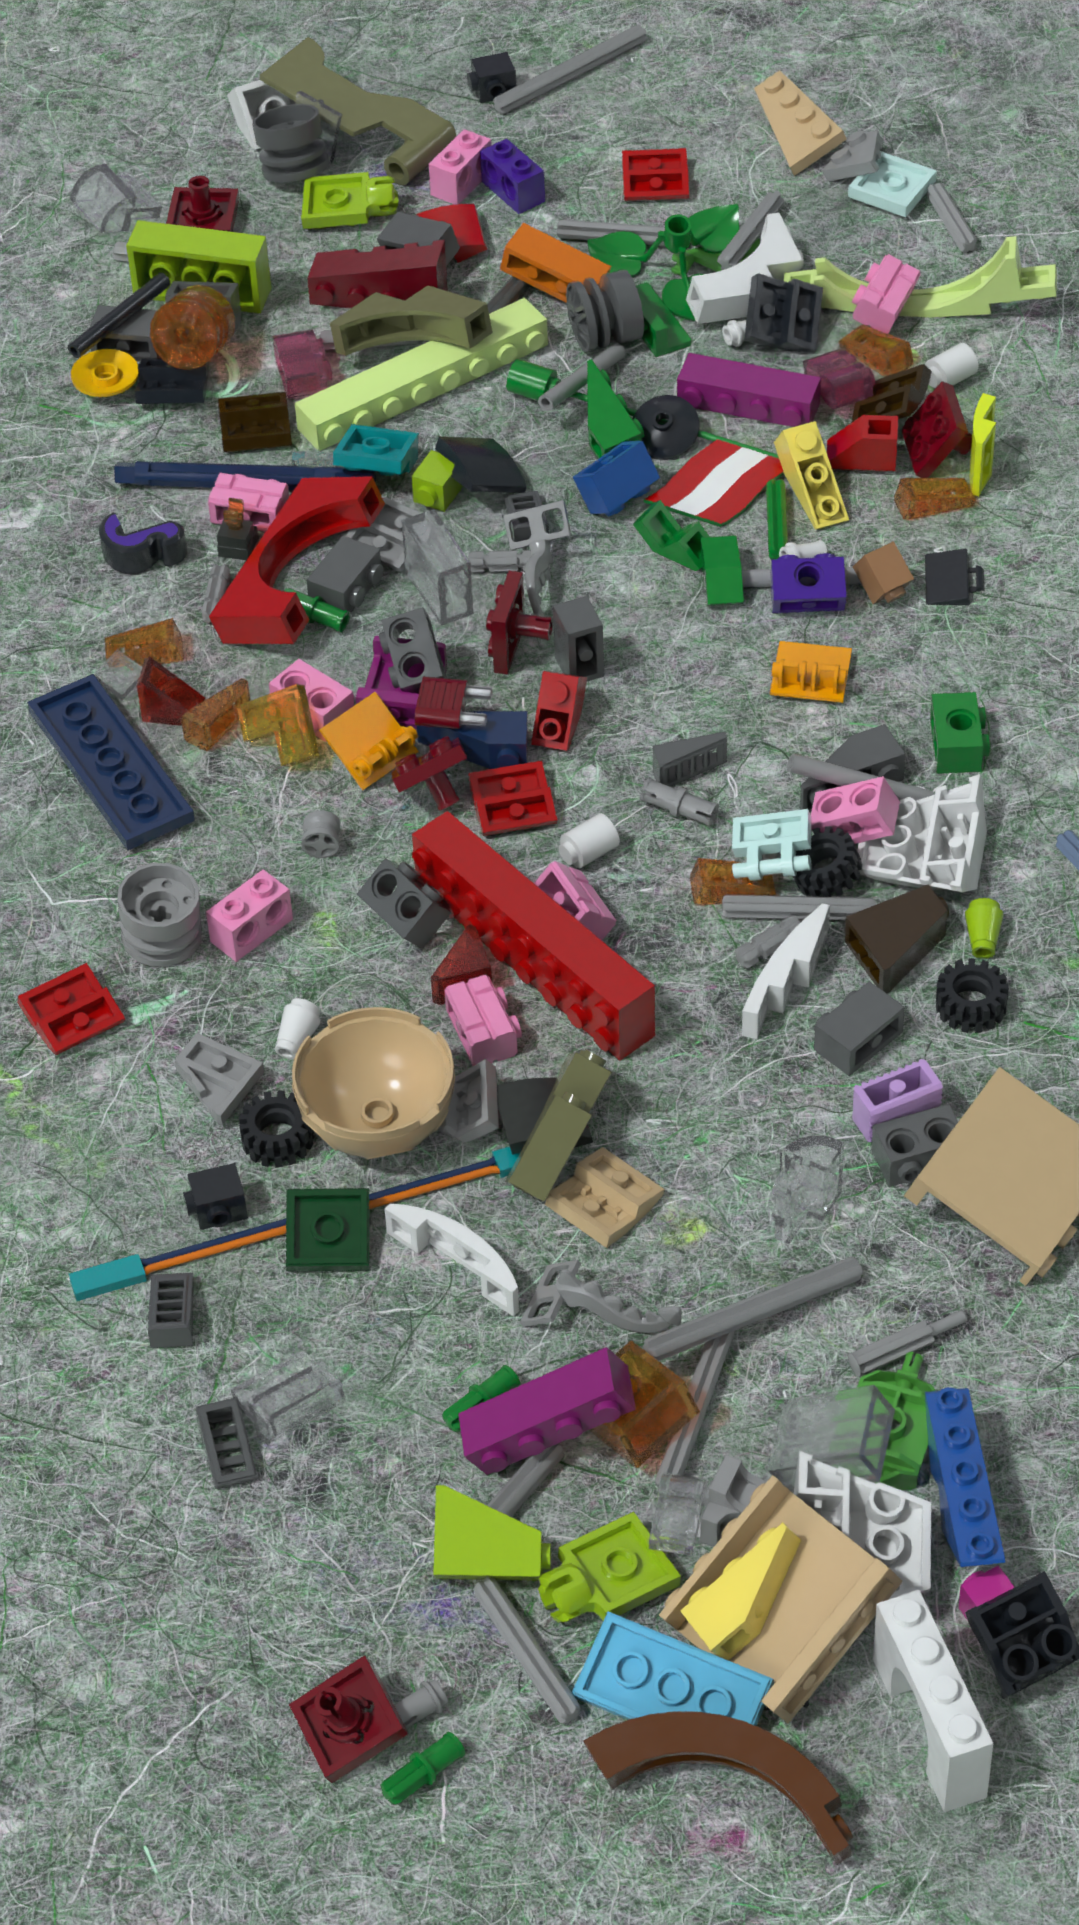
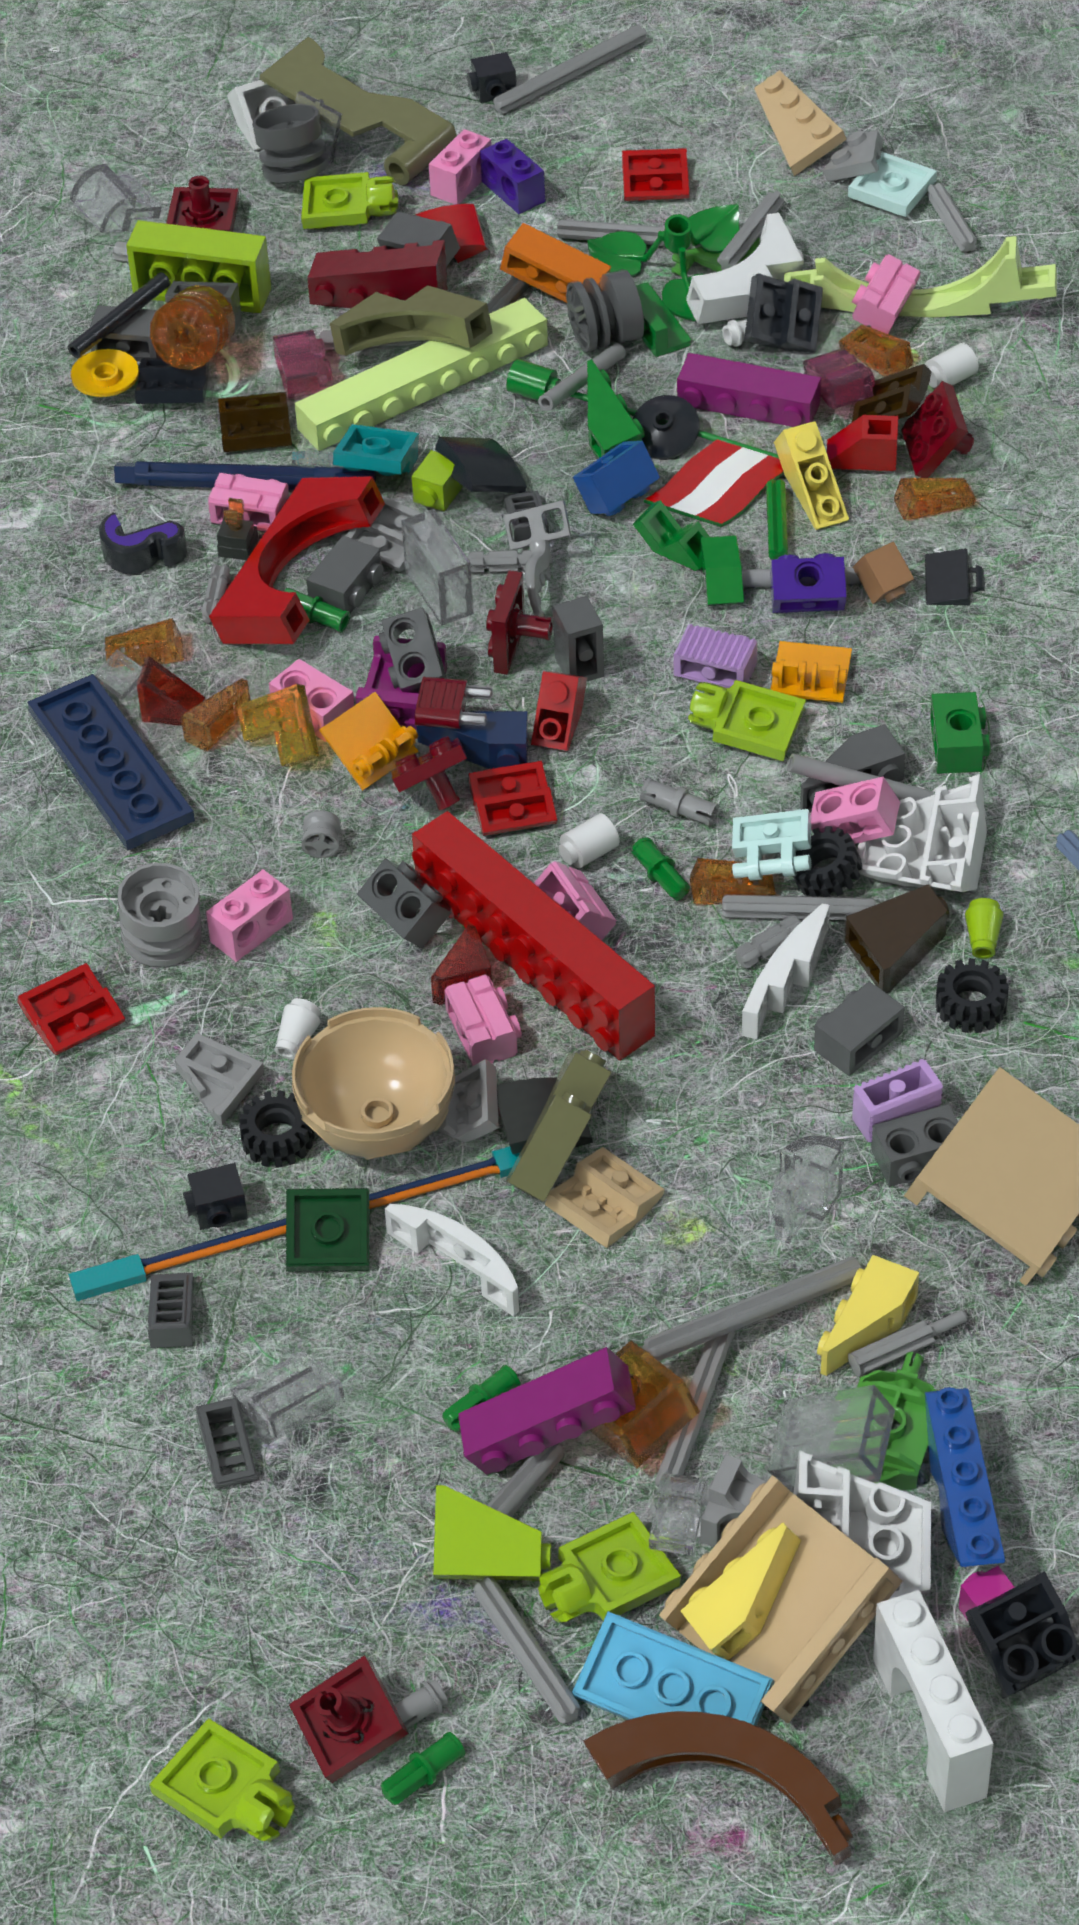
light grey piece [520,1260,682,1333] -> none
dark grey slope [652,732,727,787] -> none
white pin [779,540,827,558] -> none
neon yellow slope [969,393,996,497] -> none
none -> lime plate [149,1718,295,1842]
none -> green axle [631,837,690,901]
none -> lavender brick [674,624,757,688]
none -> lime plate [688,680,806,761]
none -> light yellow slope [817,1255,919,1376]

